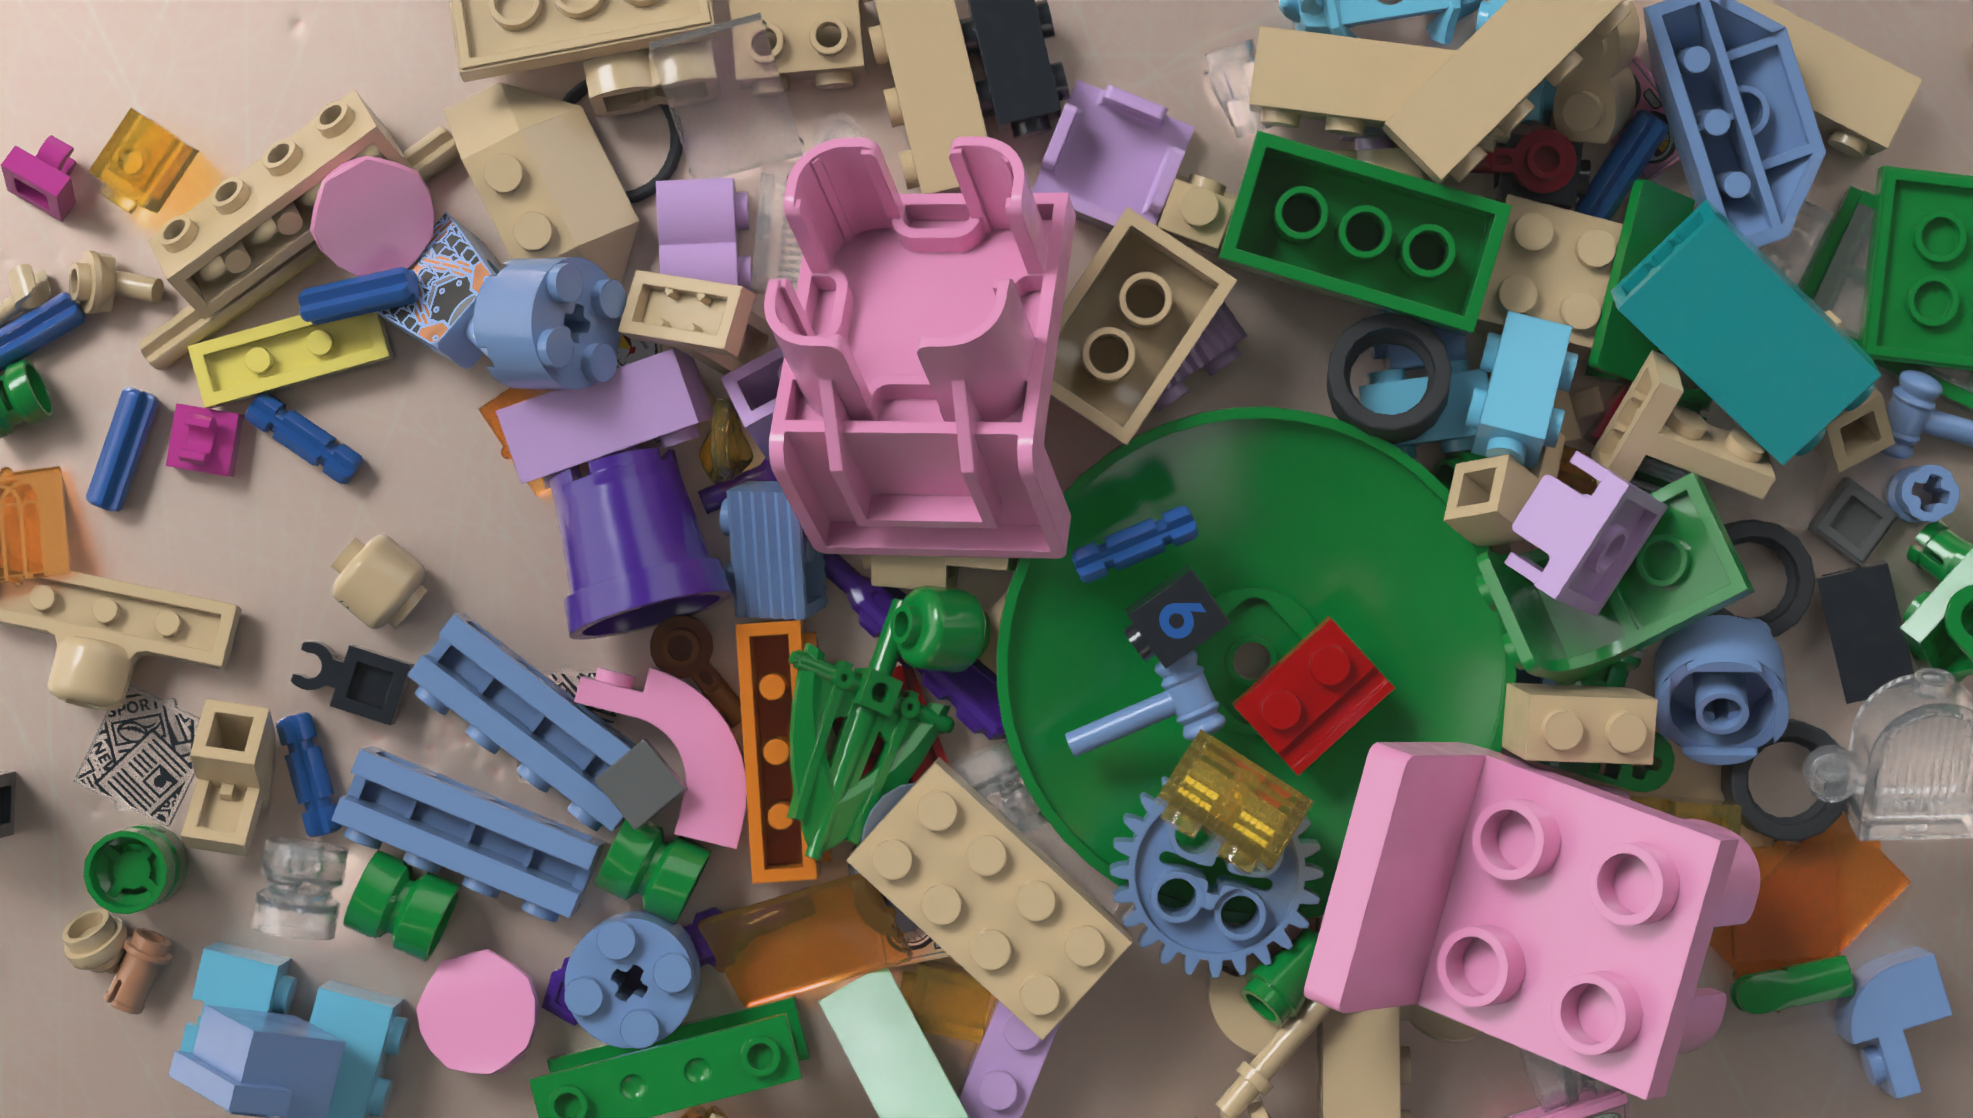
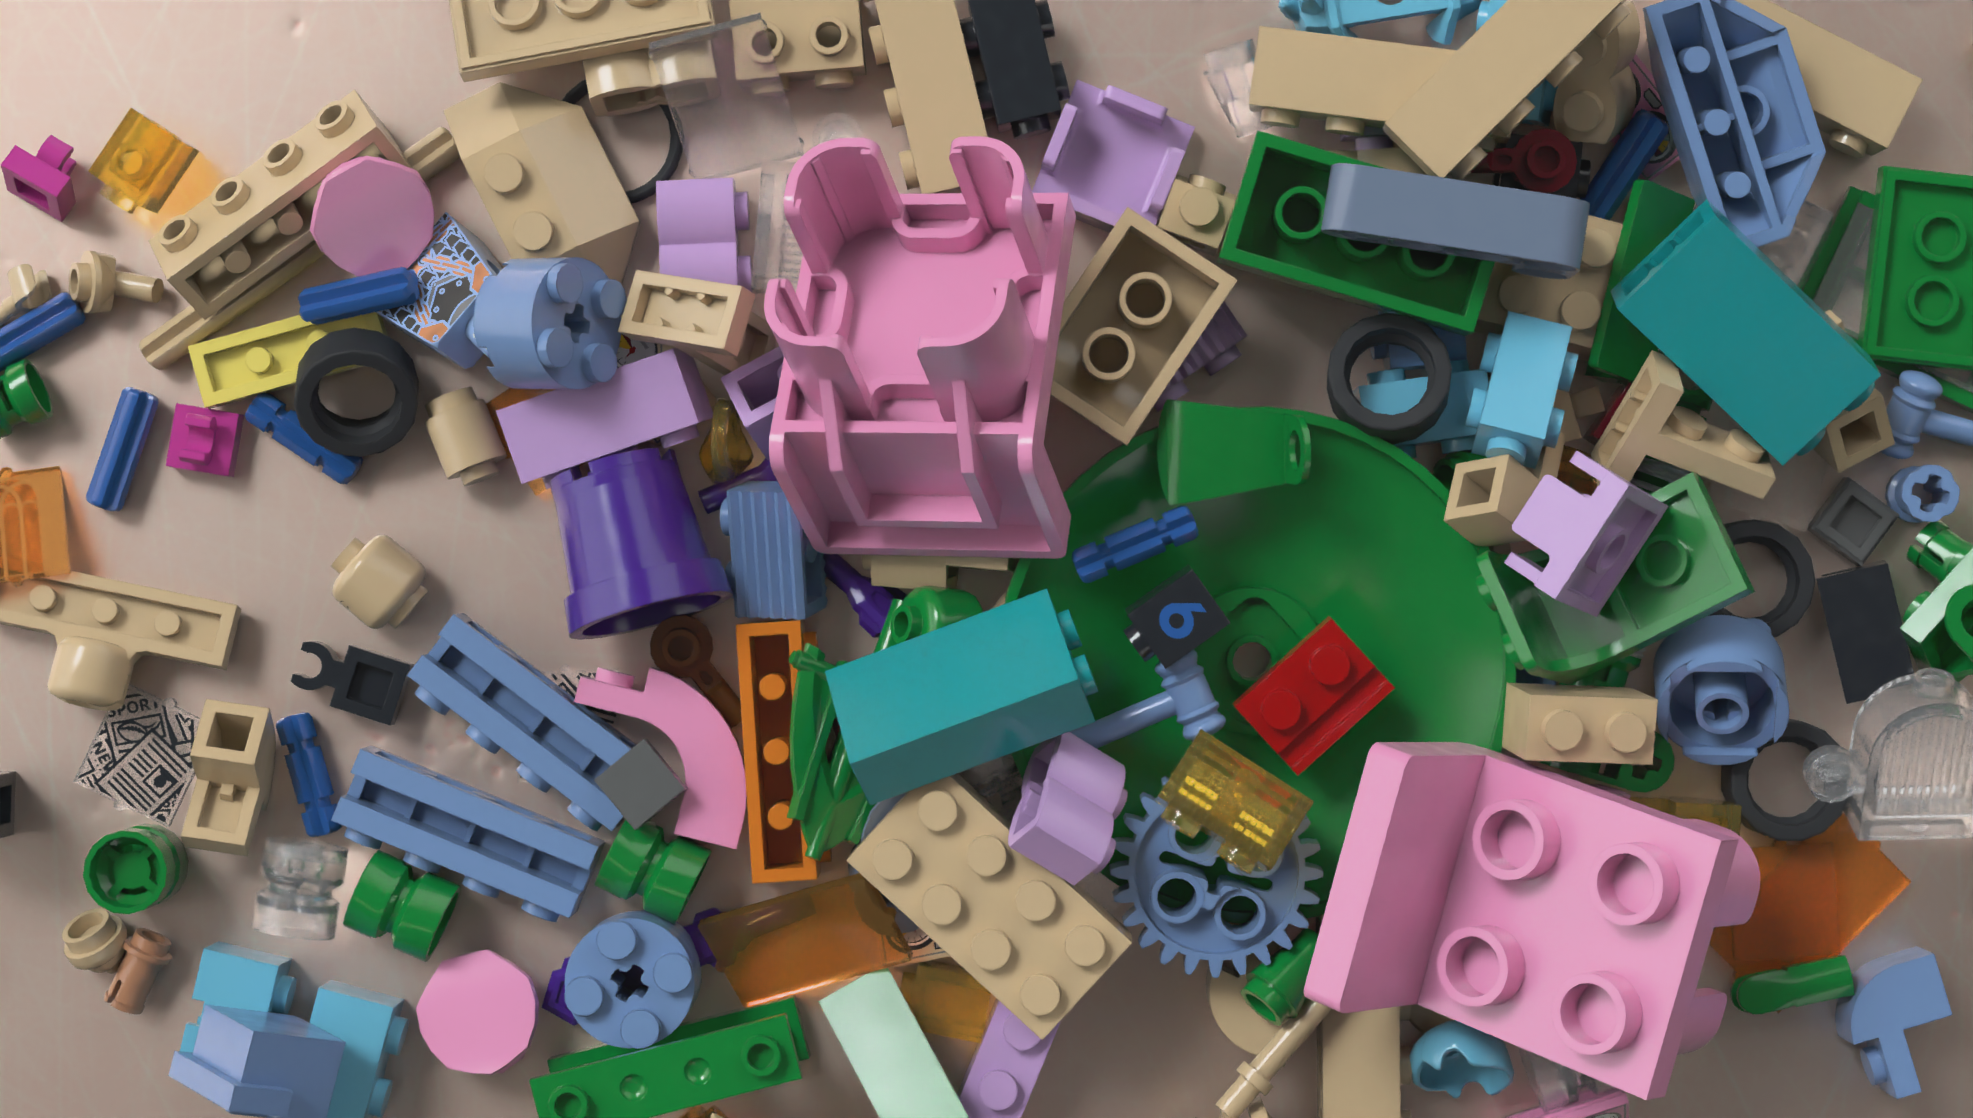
none -> black tyre [294,328,419,457]
none -> tan brick [425,387,507,486]
none -> teal brick [825,589,1098,805]
none -> lavender brick [1008,732,1128,885]
none -> green piece [1157,399,1311,505]
none -> sand blue beam [1321,163,1590,279]
none -> medium azure hair [1409,1020,1514,1099]

